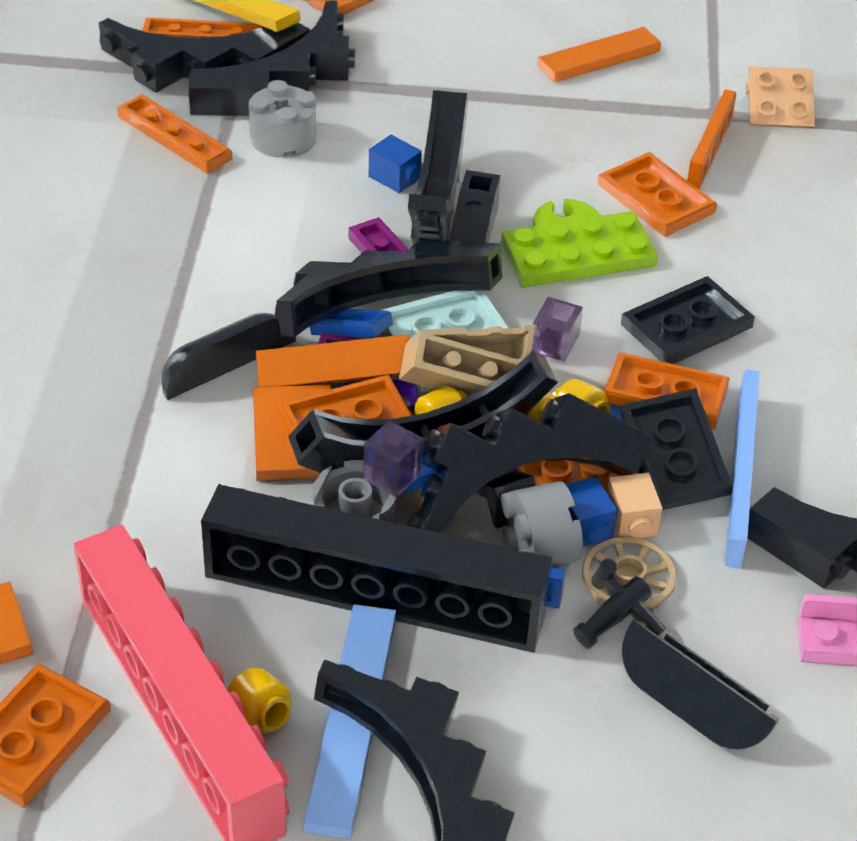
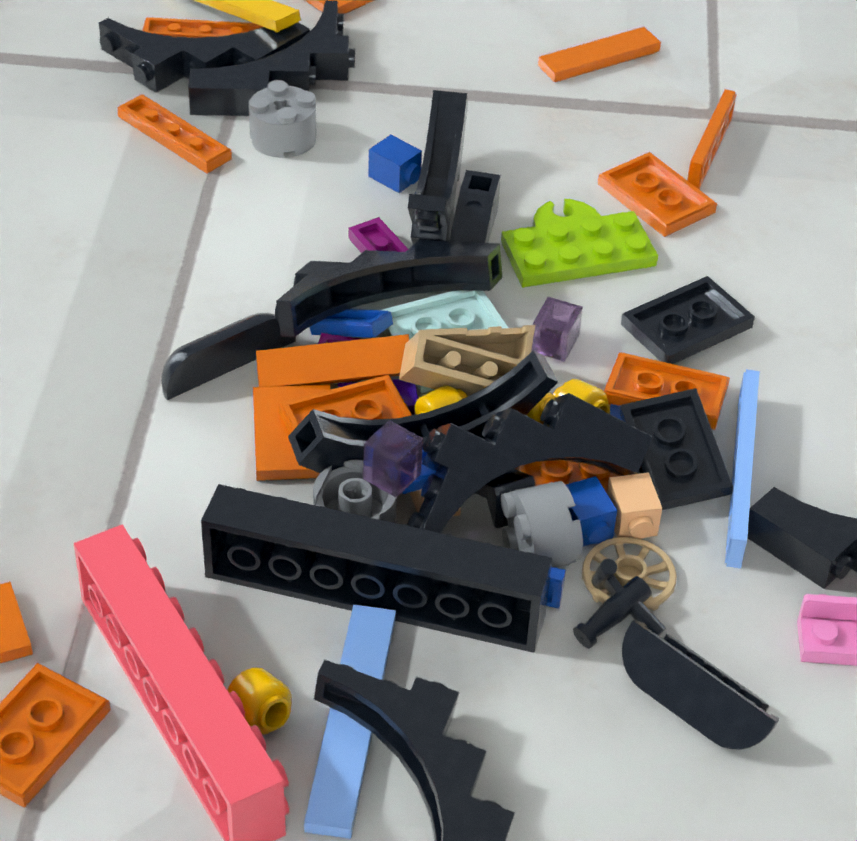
light nougat hinge [745,67,815,128] -> none

